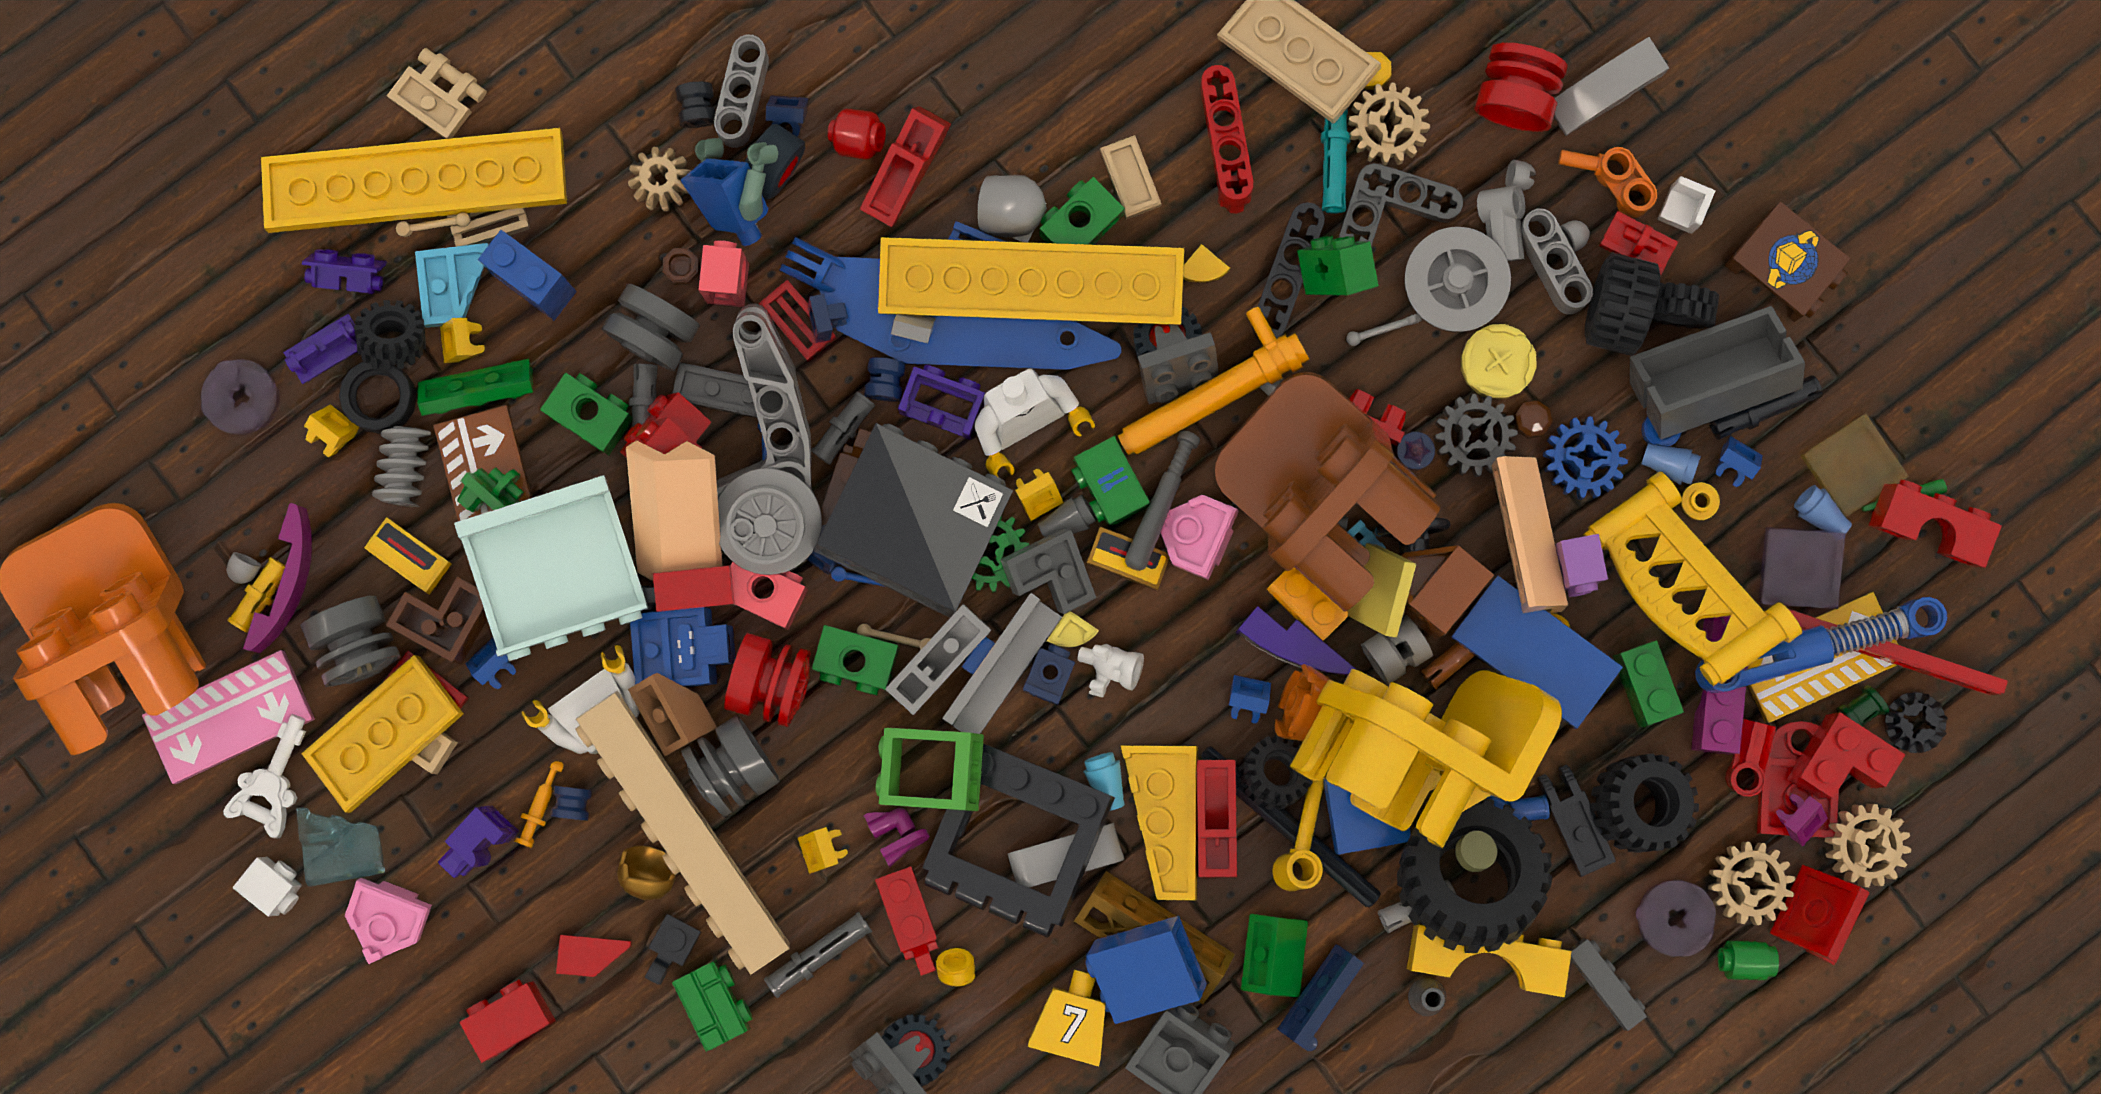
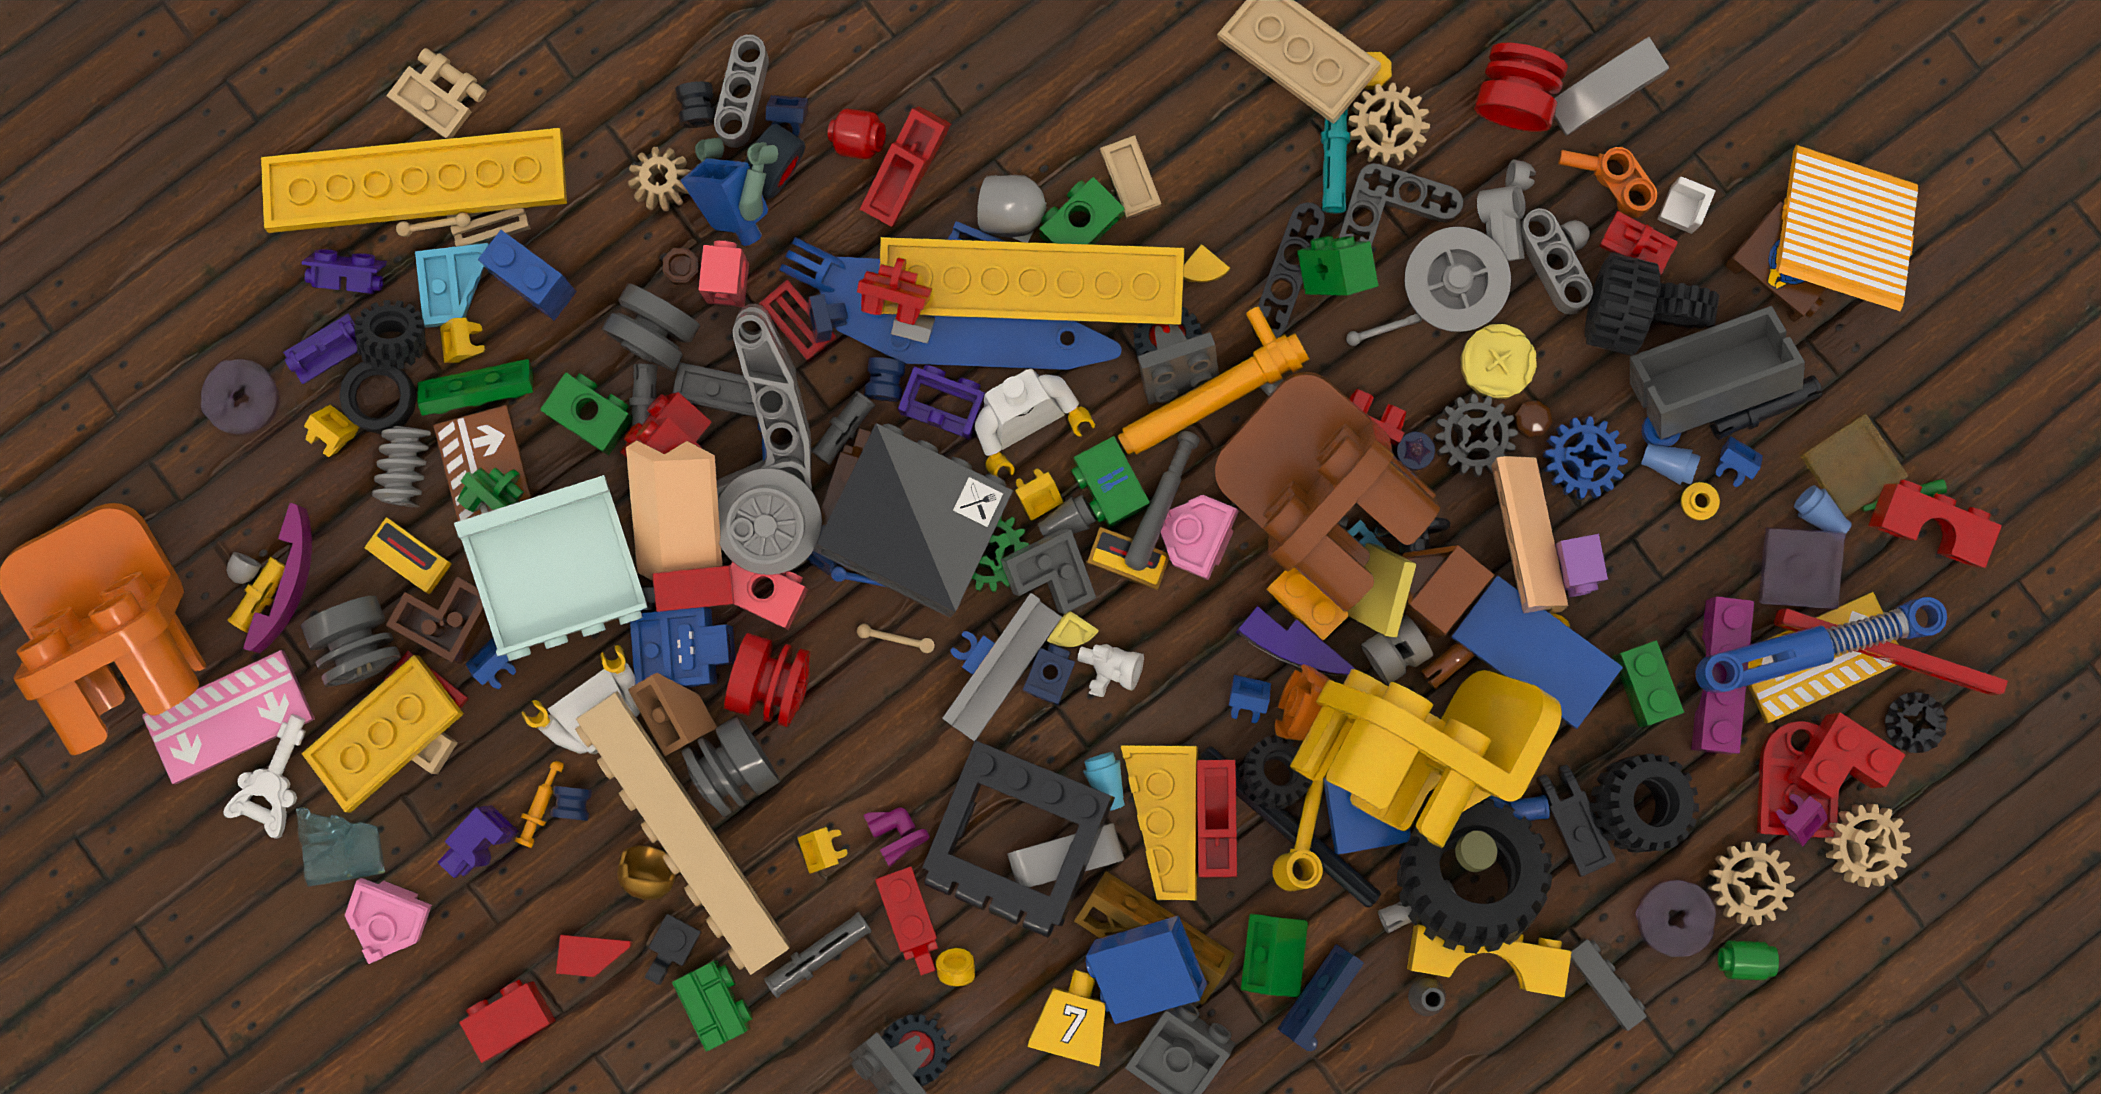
white brick [233,857,302,917] -> none
green brick [812,625,900,696] -> none
bright green window [876,728,984,811] -> none
light grey slope [885,604,991,715] -> none
red beam [1200,65,1253,214] -> none
yellow piece [1583,471,1802,686] -> none
red piece [1725,719,1776,797] -> none
red bracket [1770,865,1870,965] -> none
dark green bush [1836,685,1889,727] -> none
none -> red hips [857,257,932,325]
none -> piece [1776,144,1918,311]

